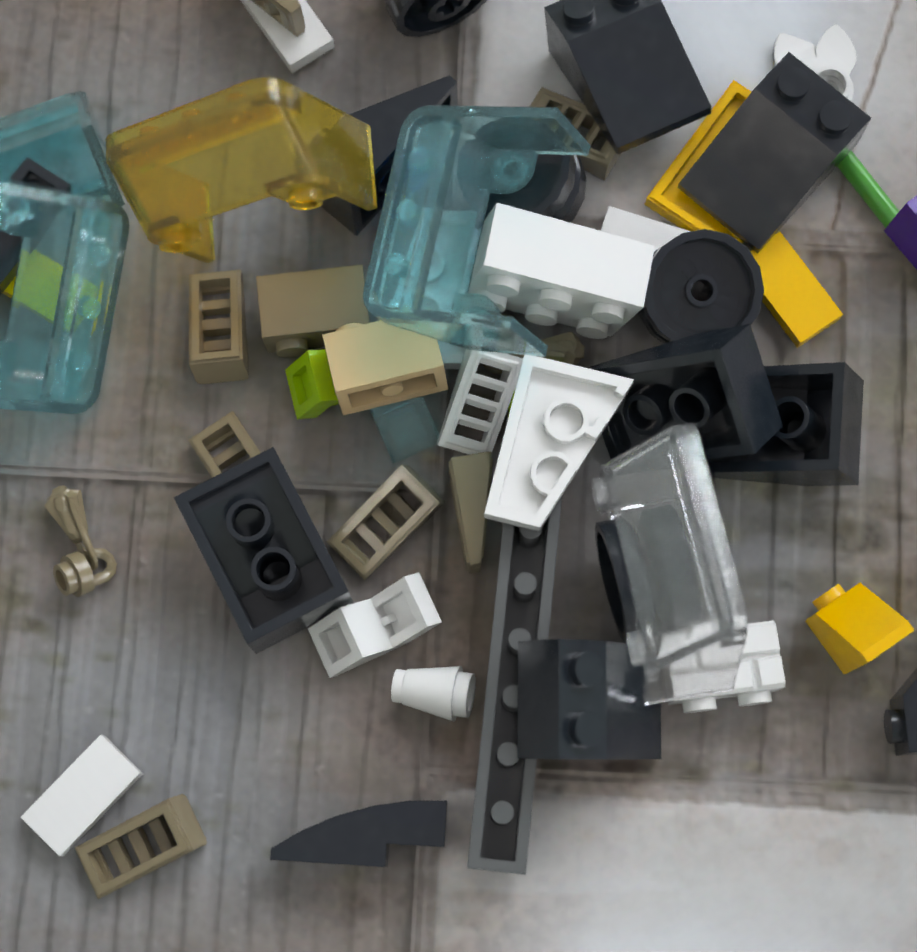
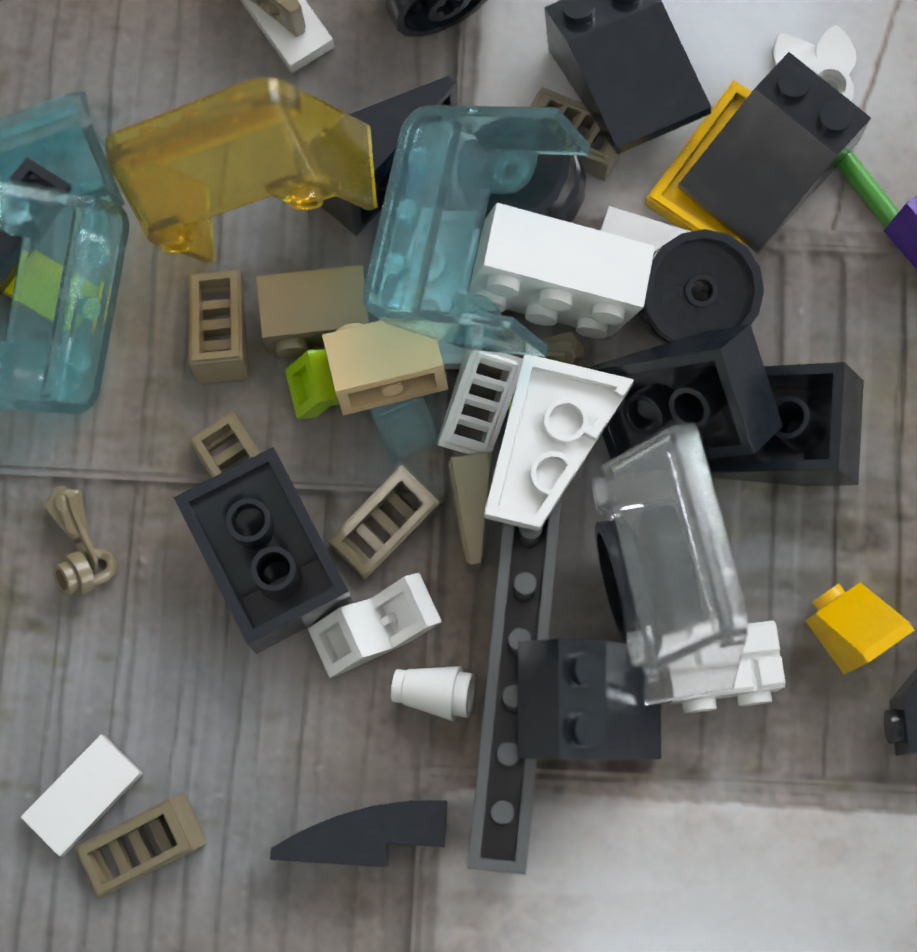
yellow tile [750,232,843,348] -> none

